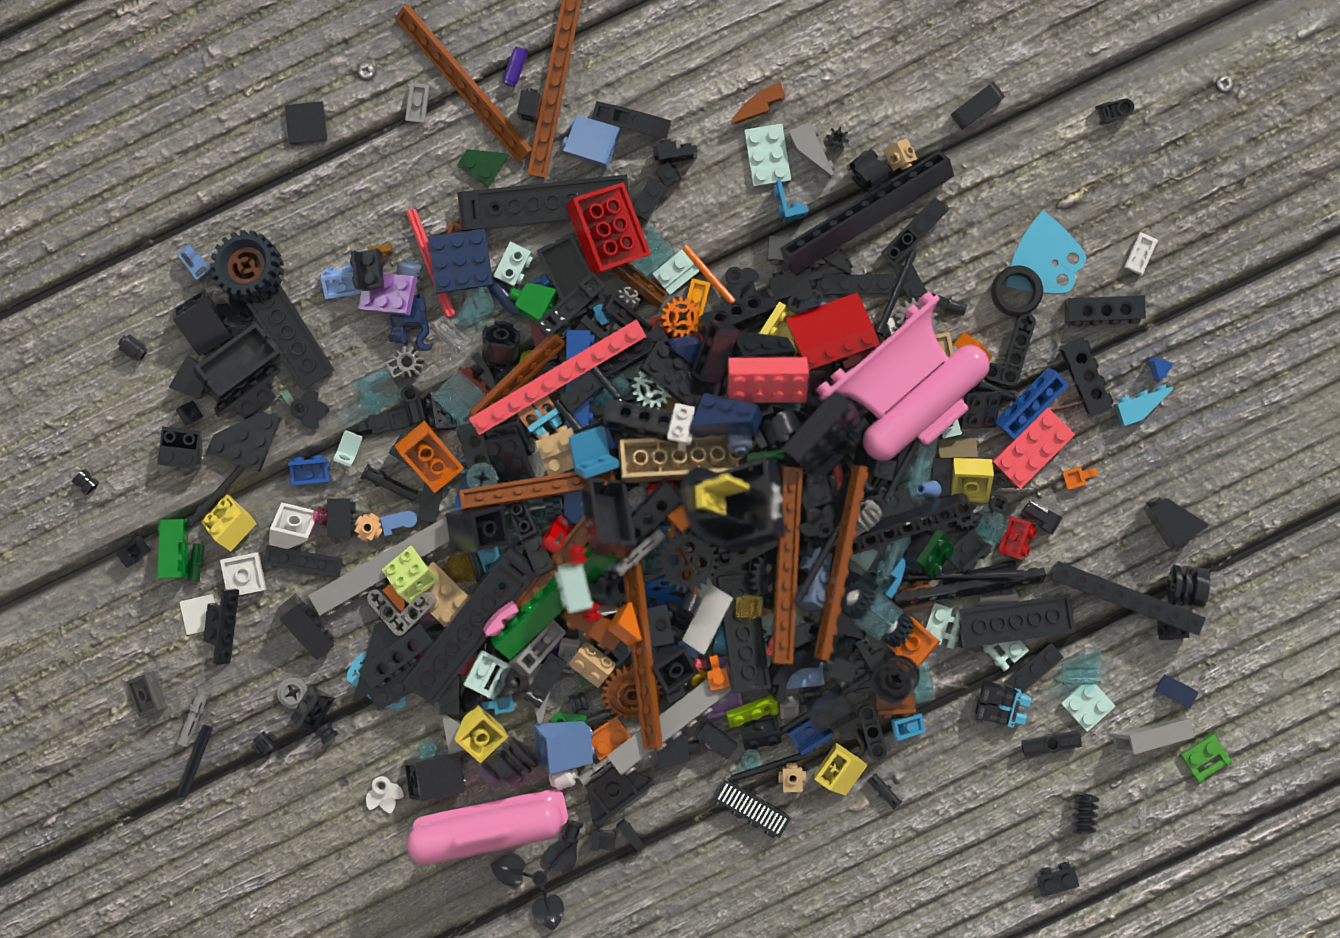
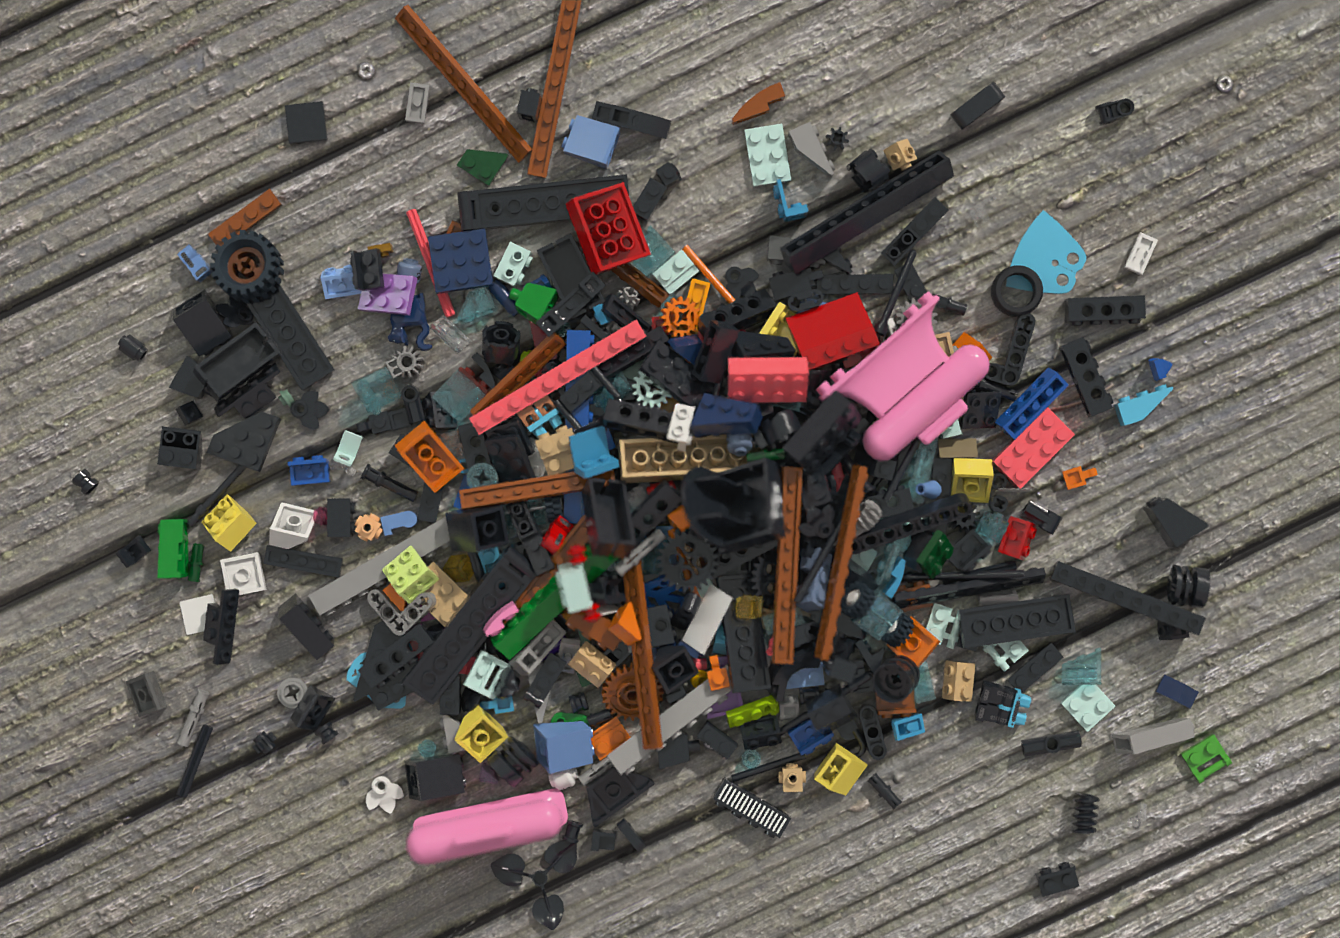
dark purple piece [502,46,528,88] -> none
black plate [653,139,697,165] -> none
light yellow bracket [695,475,750,514] -> none
none -> dark orange plate [208,189,282,246]
none -> tan bracket [942,660,976,702]

